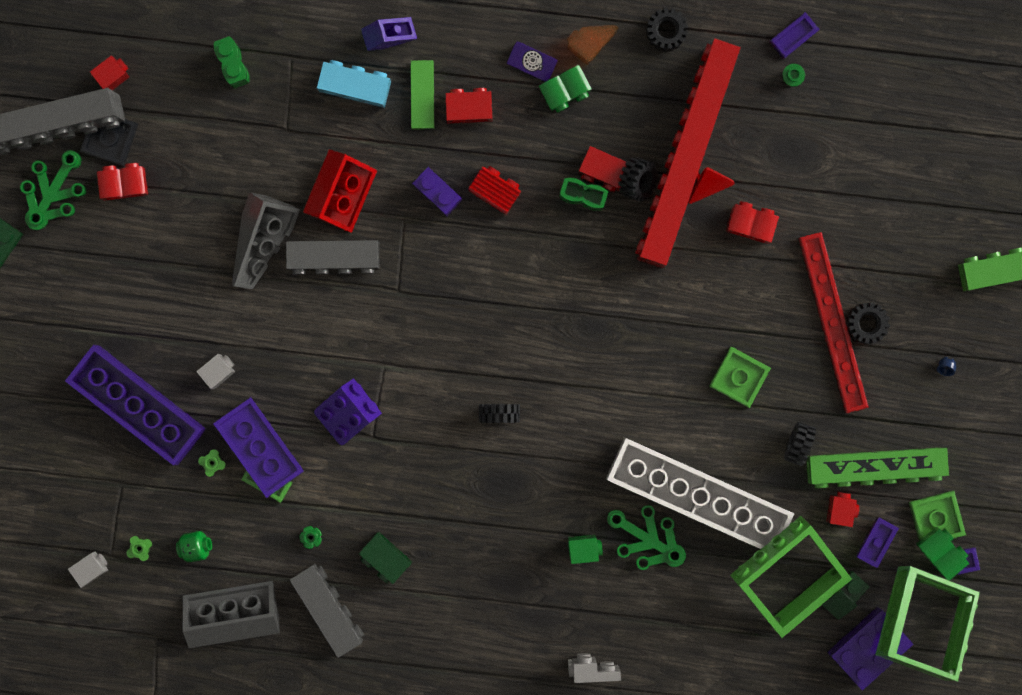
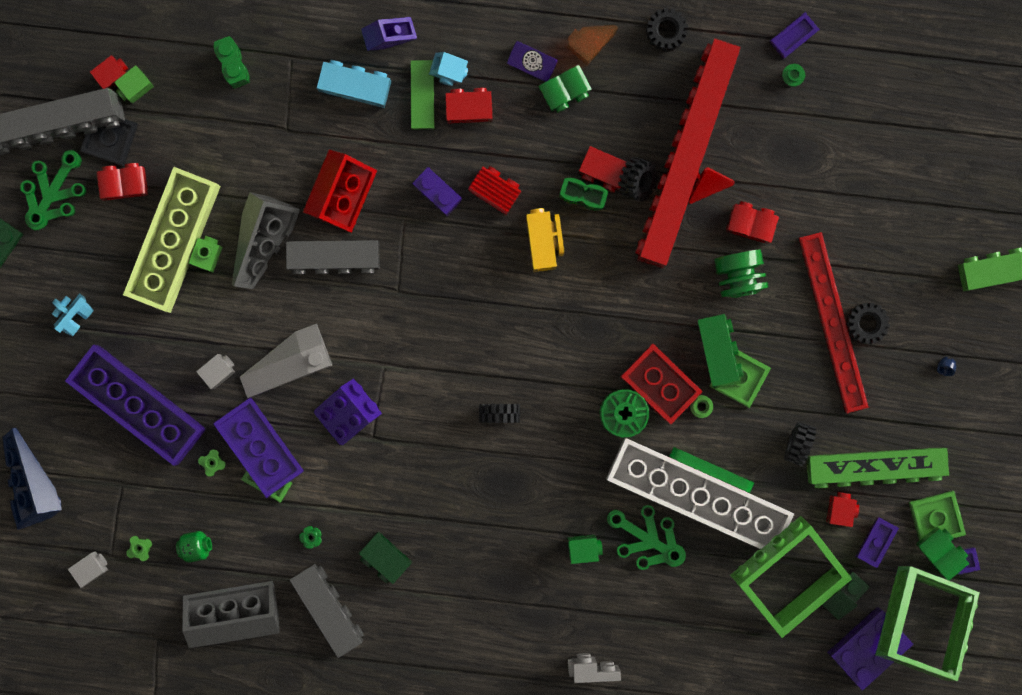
none -> dark blue wedge [3,428,62,530]
none -> medium azure hips [52,293,93,336]
none -> bright green brick [114,65,154,103]
none -> yellowish green brick [123,167,221,313]
none -> bright green brick [189,236,223,273]
none -> light grey wedge [240,324,333,398]
none -> medium azure brick [429,52,468,86]
none -> yellow brick [526,208,564,272]
none -> green wheel [599,390,649,438]
none -> red brick [620,344,703,425]
none -> green beam [669,447,754,493]
none -> bright green plate [690,395,713,418]
none -> green brick [698,314,744,389]
none -> green wheel [714,249,769,298]

